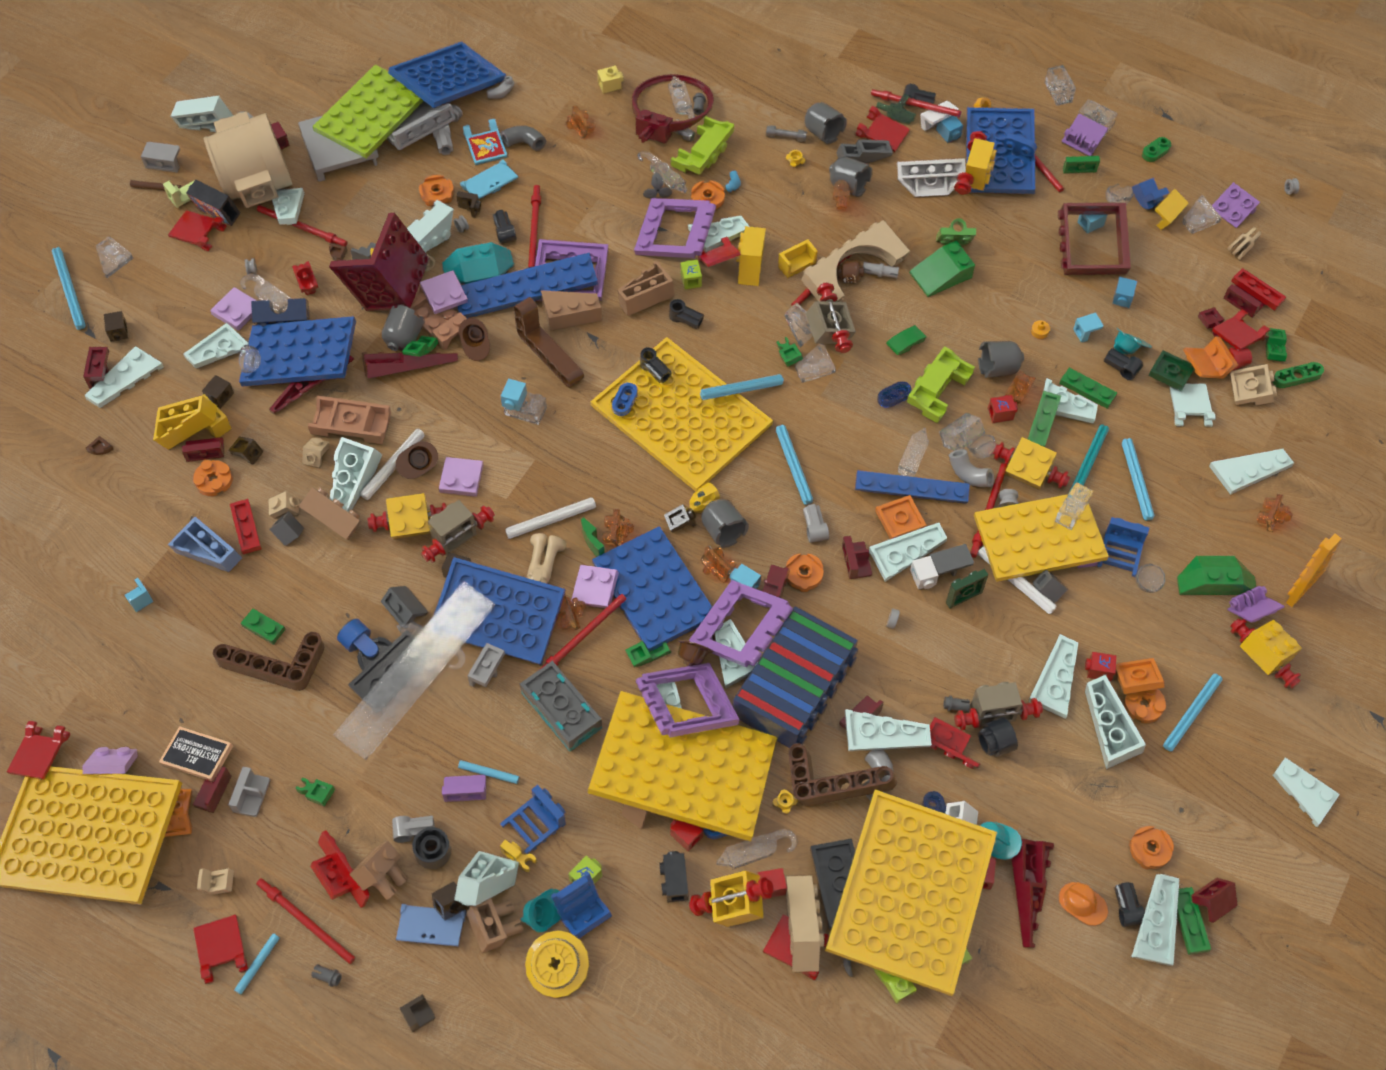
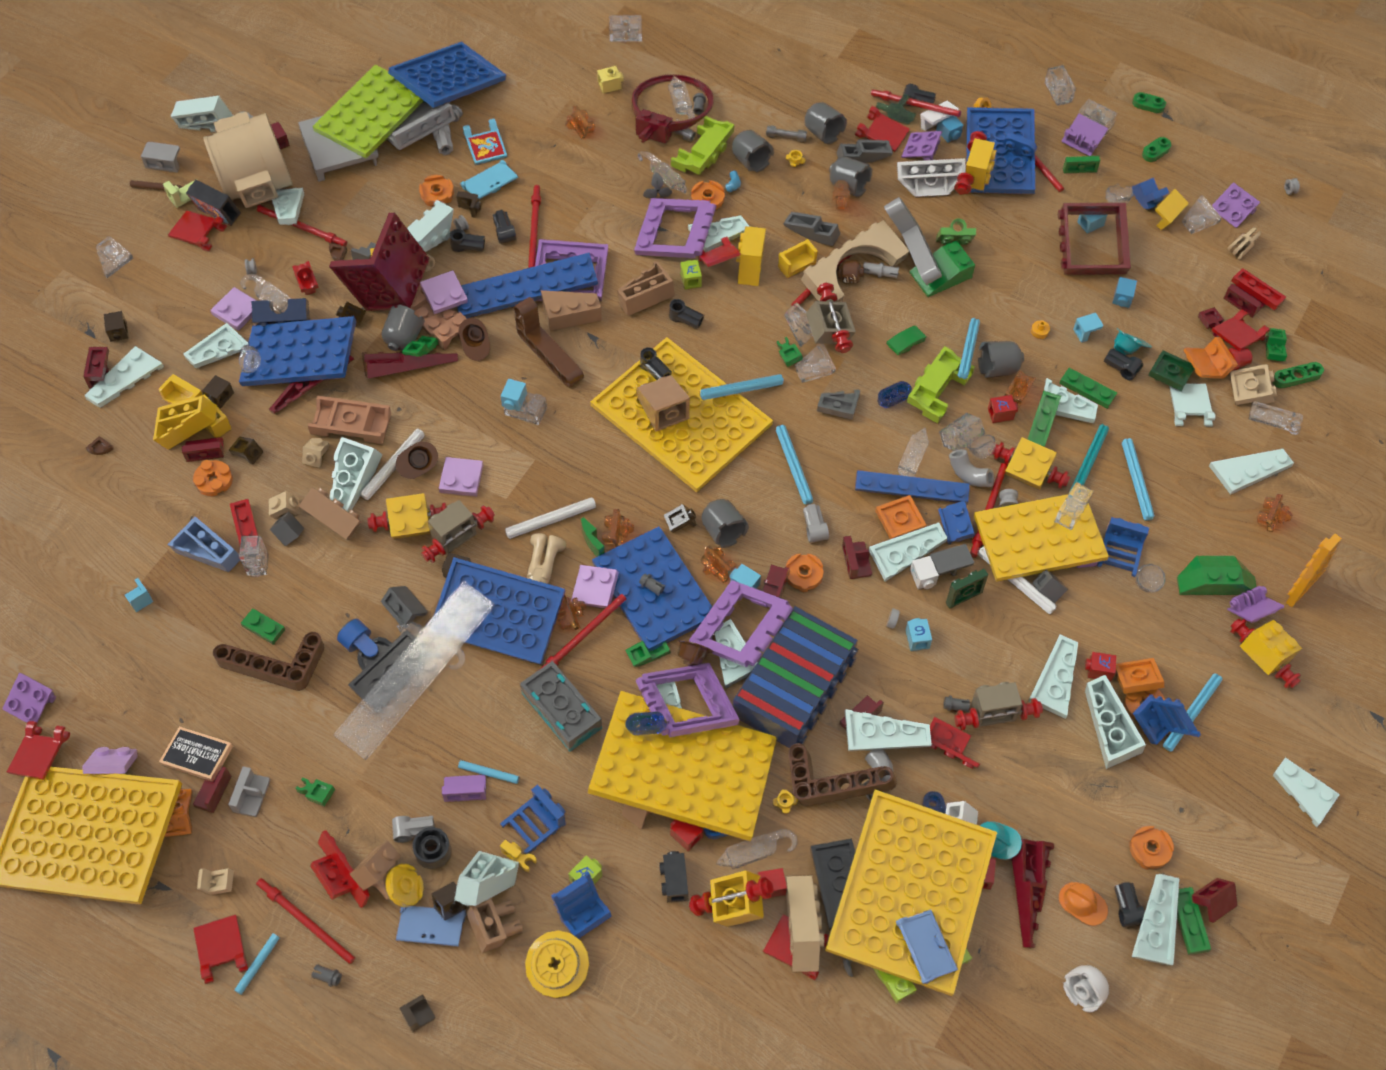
medium azure axle [52,247,86,330] -> none
teal wedge [442,242,514,284] -> none
light grey panel [468,643,505,687] -> none
light grey arm [487,76,514,99] -> none
dark grey cylinder [500,126,546,151] -> none
teal piece [521,889,561,933] -> none
blue plate [612,382,638,416] -> none
yellow rock [690,482,720,513] -> none
black piece [978,717,1018,757] -> none
none -> medium lavender hinge [2,672,56,723]
none -> yellow panel [159,374,203,404]
none -> clear brick [239,536,269,577]
none -> dark brown bracket [336,301,366,328]
none -> yellow tile [385,864,424,907]
none -> black piece [450,229,485,252]
none -> clear brick [609,15,642,42]
none -> plate [625,712,667,735]
none -> medium nougat slope [637,375,690,431]
none -> dark grey pin [639,573,665,596]
none -> dark grey cylinder [732,130,774,172]
none -> dark grey slope [783,212,840,246]
none -> flat silver wing [817,390,860,419]
none -> light grey beam [884,197,942,285]
none -> medium blue door [896,910,958,984]
none -> medium lavender hinge [901,131,942,161]
none -> medium azure brick [906,618,932,651]
none -> blue plate [938,500,975,544]
none -> medium azure axle [958,318,980,379]
none -> white cylinder [1063,965,1109,1012]
none -> green plate [1132,92,1166,113]
none -> blue plate [1133,695,1201,745]
none -> clear plate [1248,401,1303,435]

